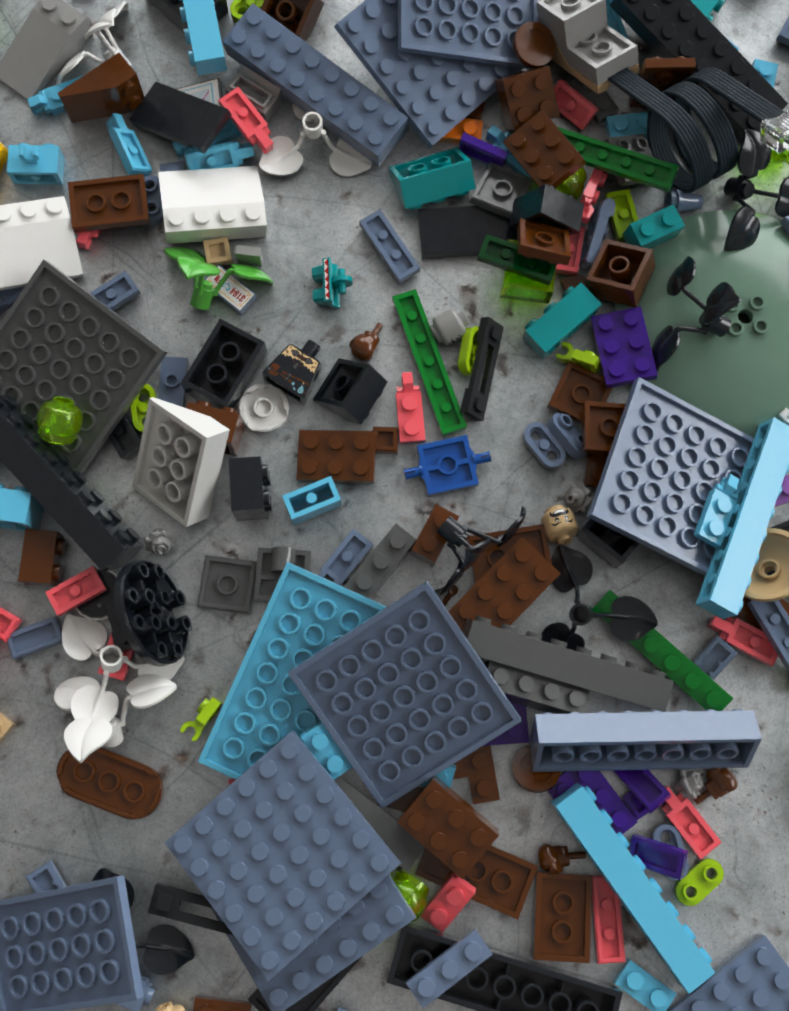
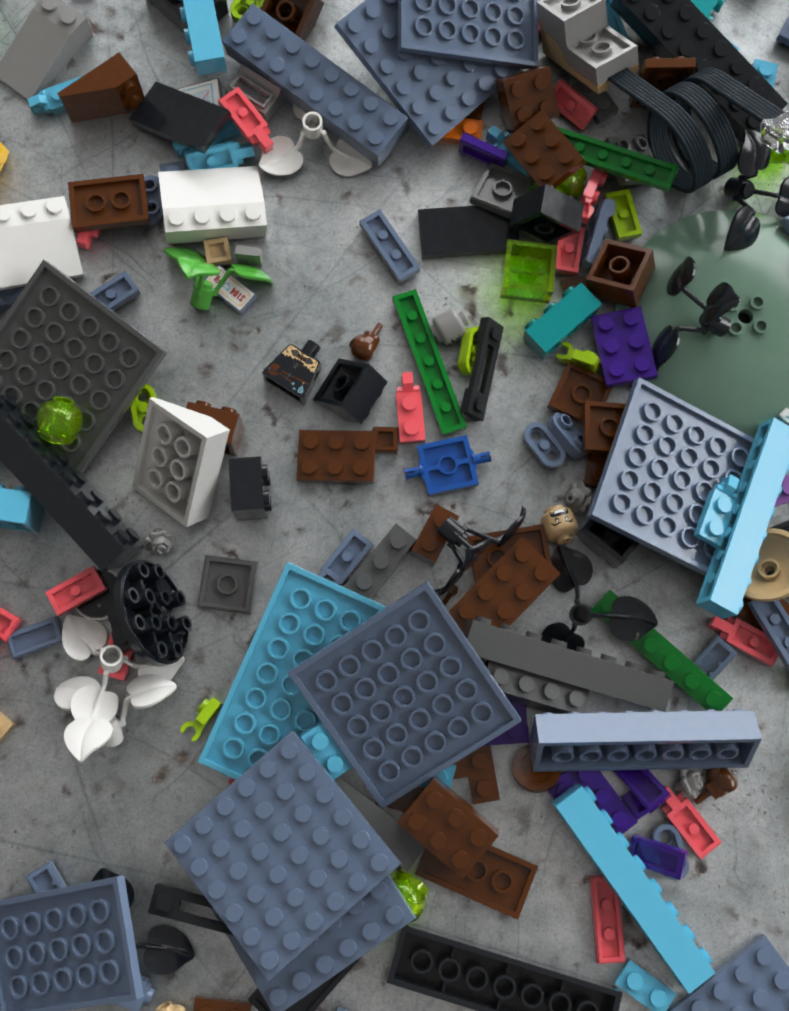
medium azure brick [7,143,65,185] -> none
reddish brown brick [18,528,66,587] -> none
white plant [56,1,132,85] -> none
reddish brown tile [56,747,163,820] -> none
medium azure hinge [106,113,152,176] -> none
black plate [108,413,141,460] -> none
sand blue plate [158,357,189,407] -> none
black brick [181,319,267,409] -> none
white tile [238,383,290,434] -> none
dark grey plate [254,546,311,602] -> none
medium azure brick [282,476,342,525] -> none
teal hips [312,257,353,309] -> none
teal slope [388,147,476,210] -> none
sand blue plate [406,928,493,1008] -> none
coral plate [420,872,476,933] -> none
dark green plate [477,234,557,286] -> none
reddish brown piece [513,22,555,68] -> none
reddish brown plate [517,218,571,265] -> none
reddish brown plate [532,871,592,963] -> none
reddish brown piece [538,844,586,874] -> none
medium azure plate [605,112,648,139] -> none
teal brick [622,204,685,249] -> none
sand blue cone [664,189,703,213] -> none
lime plate [674,858,724,906] -> none

